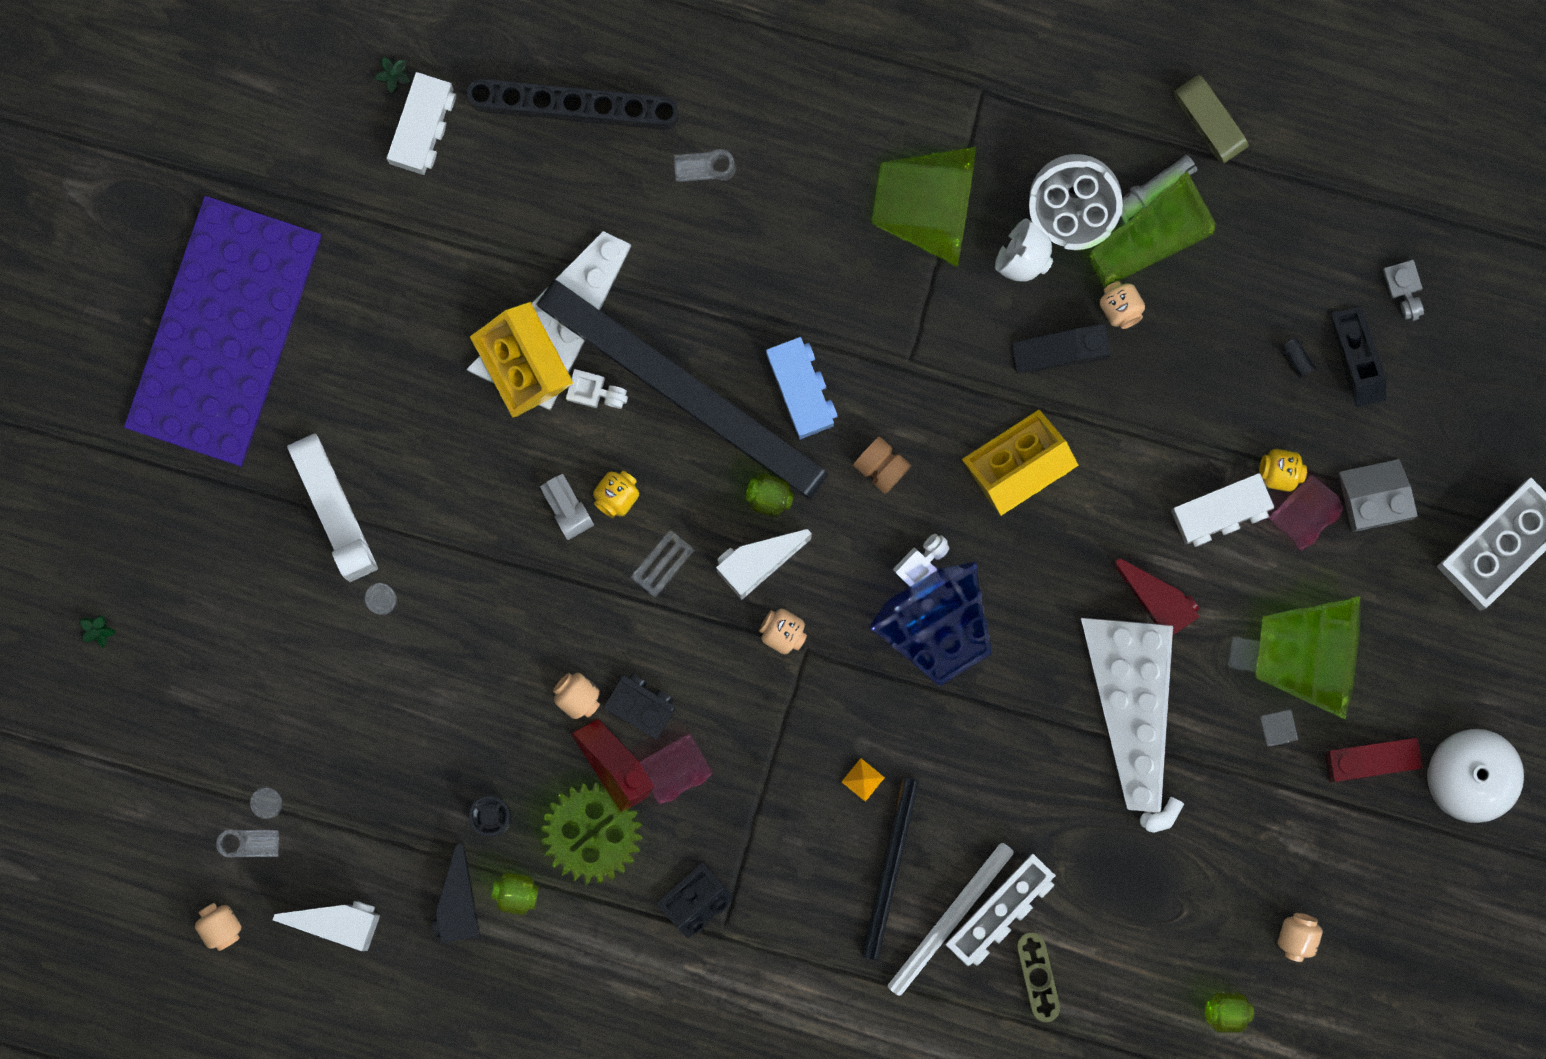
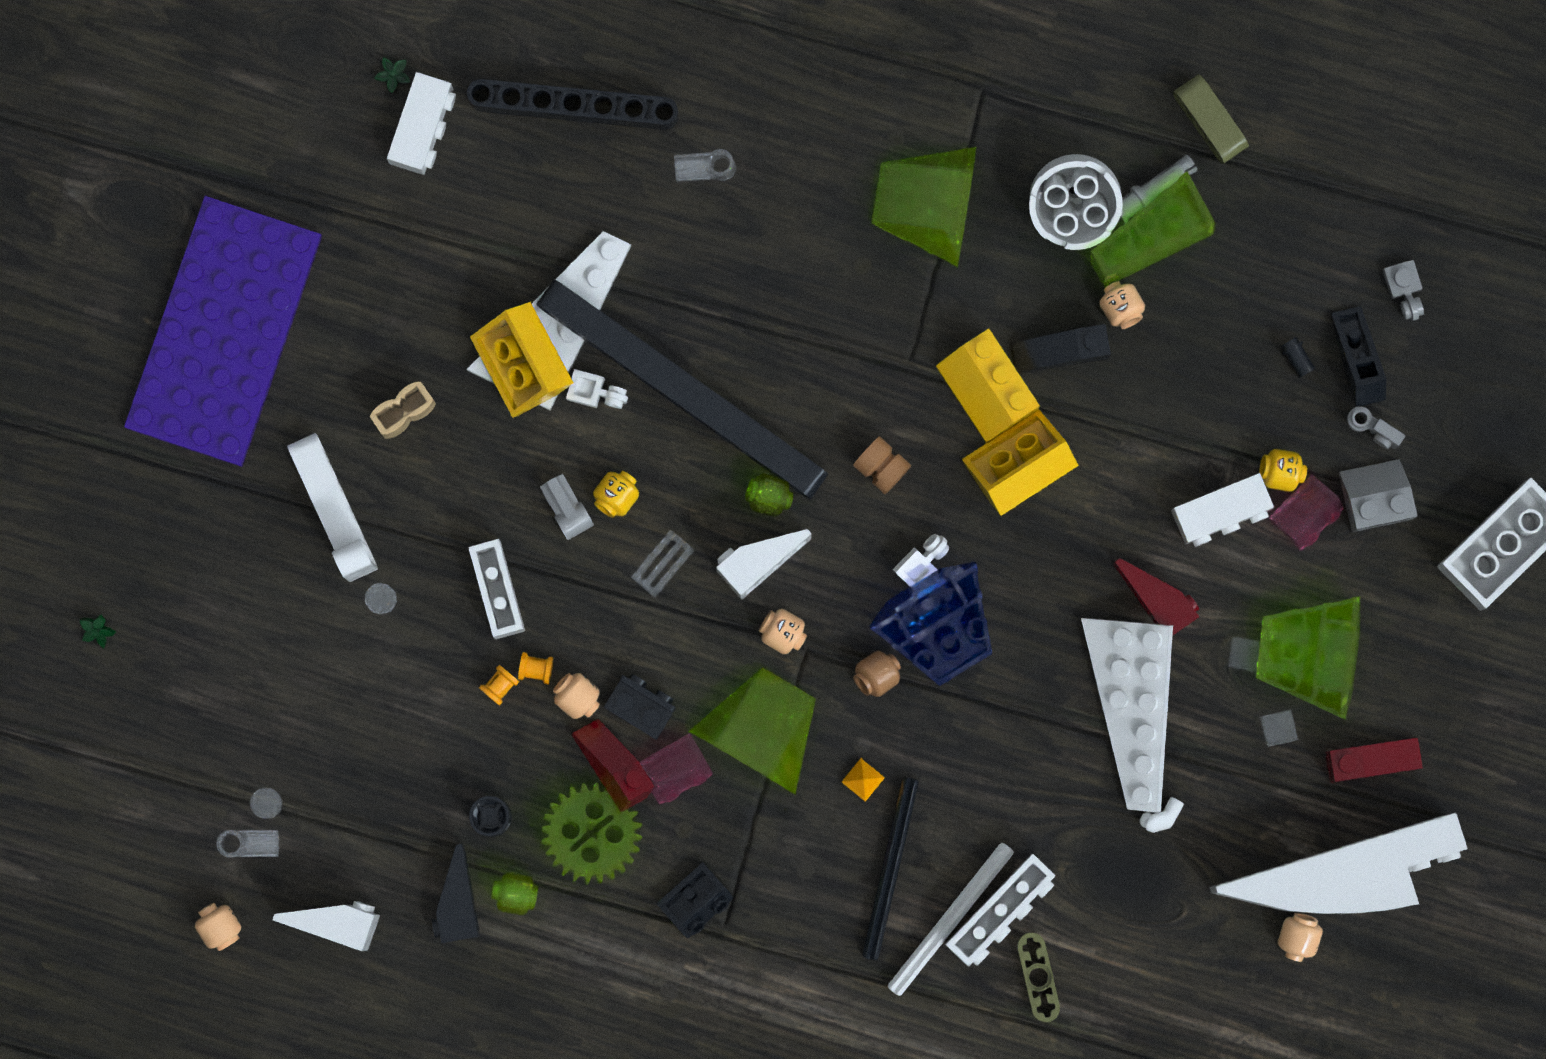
light blue brick [766,337,837,440] -> none
white cylinder [995,219,1053,282] -> none
clear neon green head [1205,992,1254,1033] -> none
white cylinder [1427,729,1524,823] -> none
none -> tan brick [370,382,436,439]
none -> white brick [468,539,525,639]
none -> light orange bush [479,665,519,706]
none -> light orange bush [518,652,554,684]
none -> clear neon green wedge [688,667,816,794]
none -> medium nougat head [853,651,901,697]
none -> yellow slope [936,329,1040,443]
none -> white slope [1209,813,1468,914]
none -> light grey plate [1347,407,1405,449]

